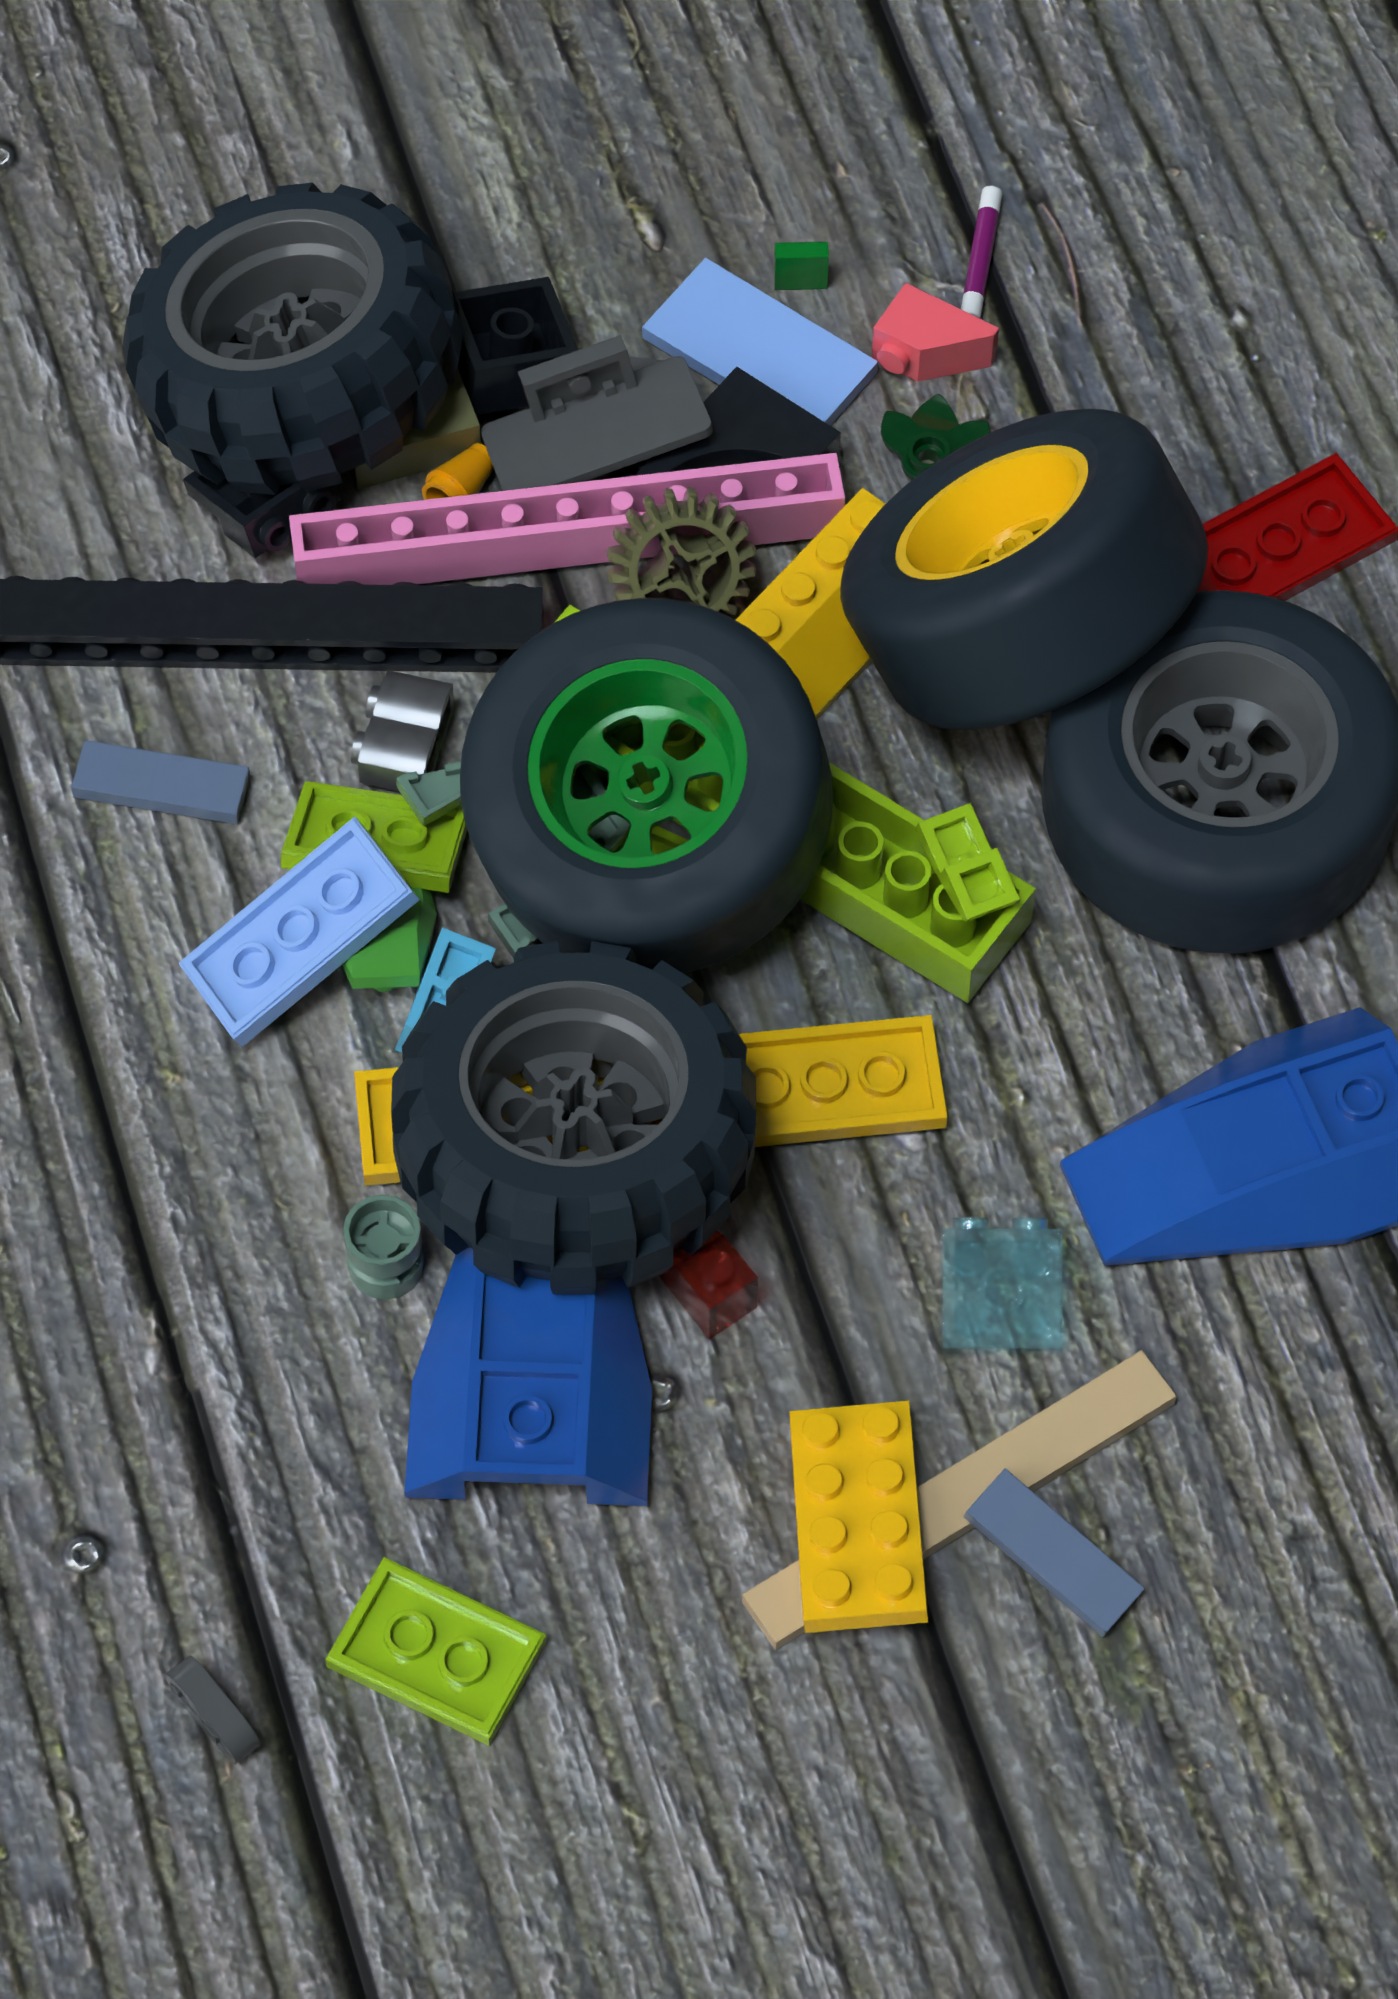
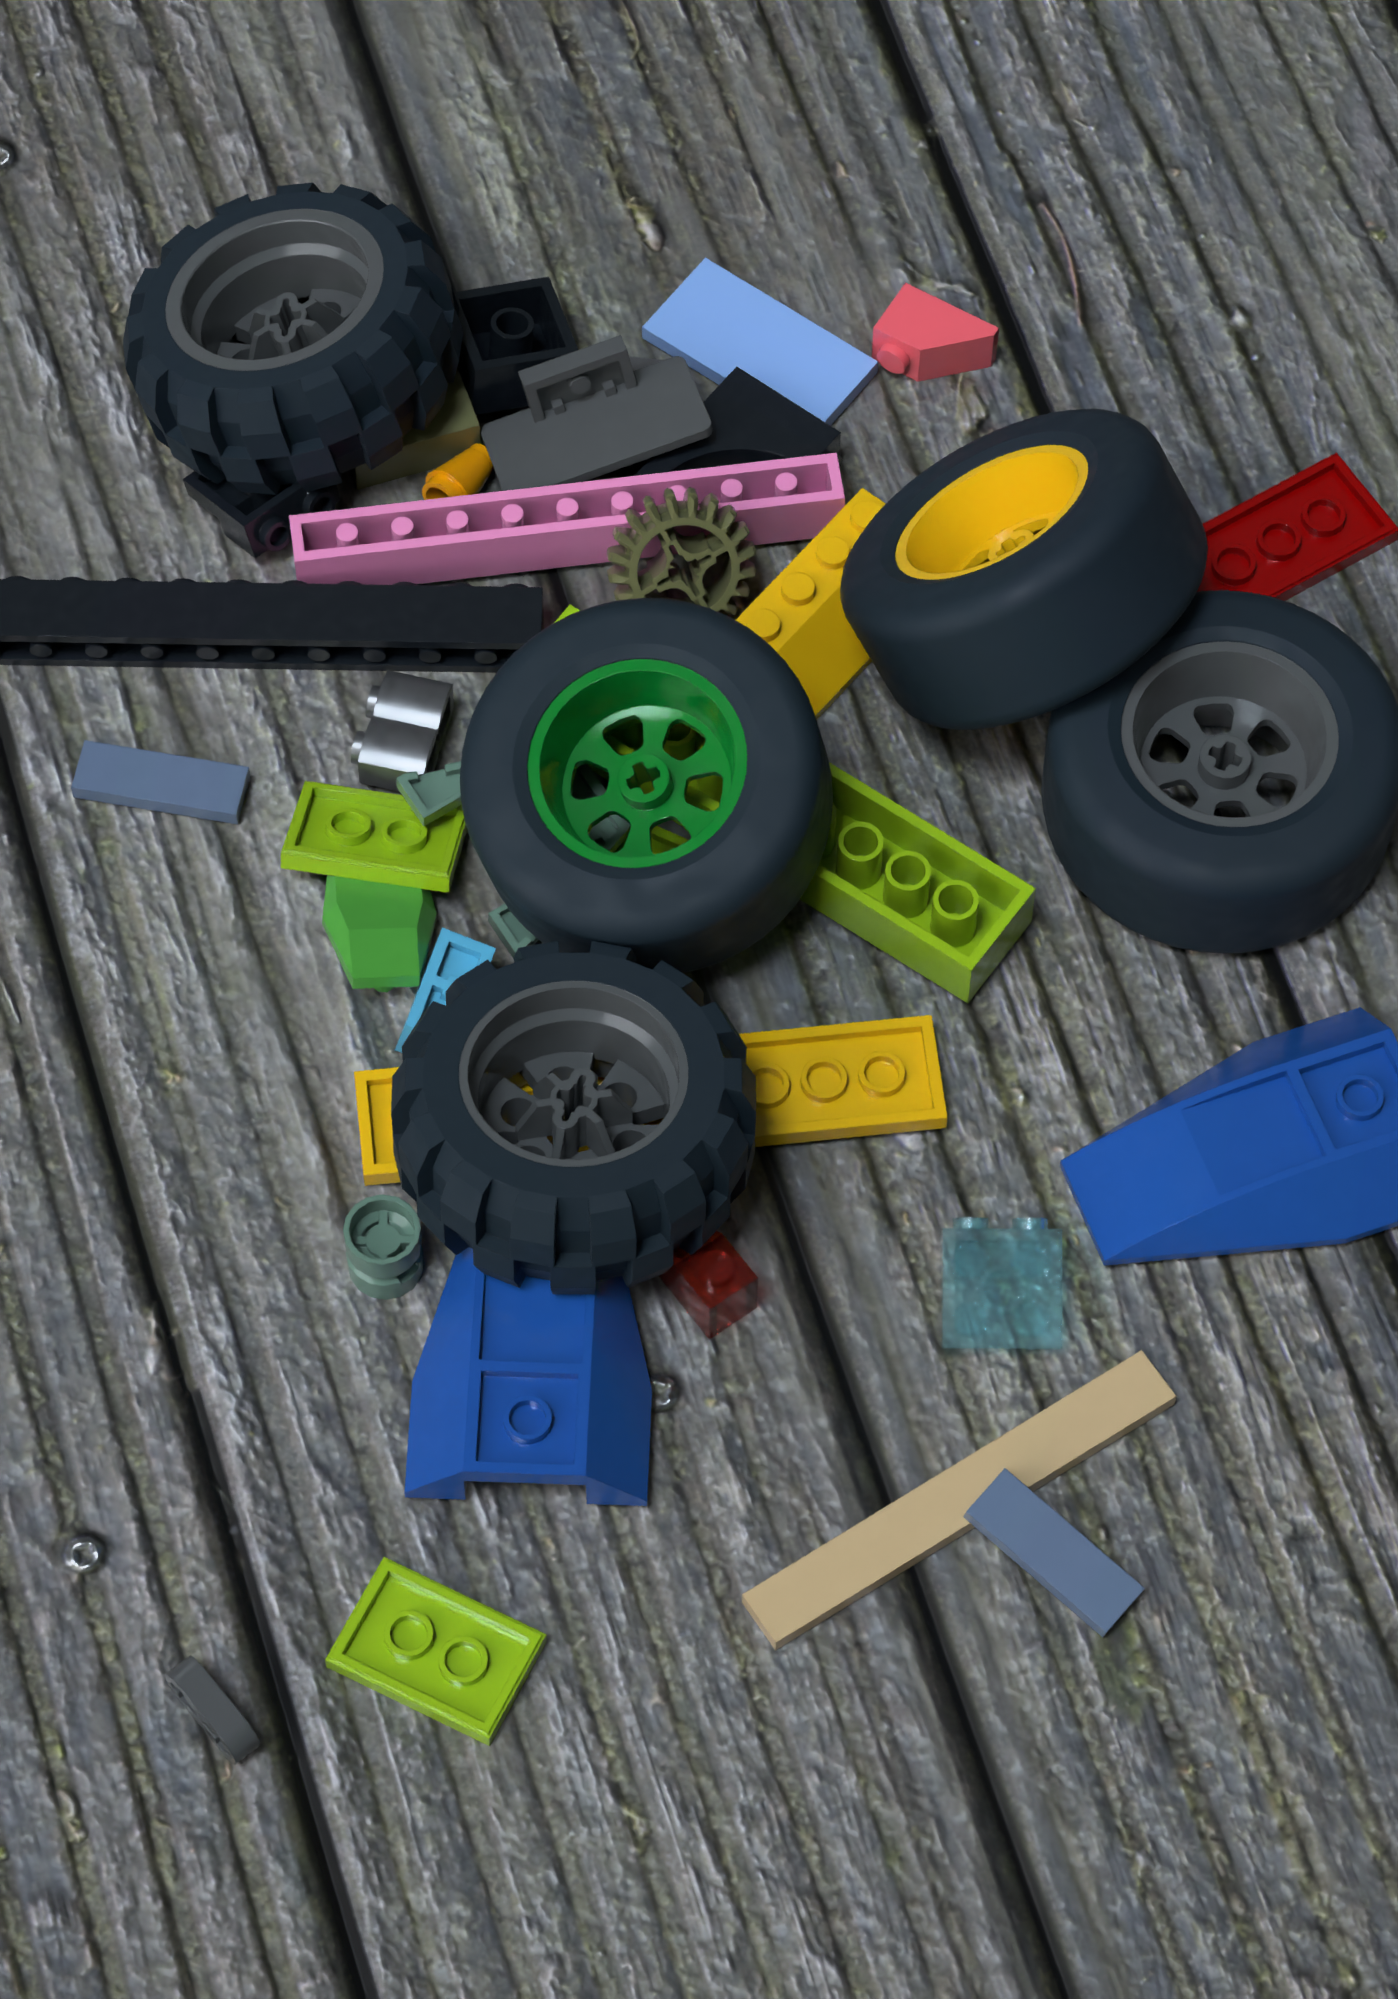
light blue tile [179,817,420,1047] -> none
green tile [774,242,829,290] -> none
yellow plate [789,1400,928,1633] -> none
dark green plate [881,394,990,480] -> none
lime slope [915,803,1020,922] -> none
magenta bar [961,186,1003,318] -> none

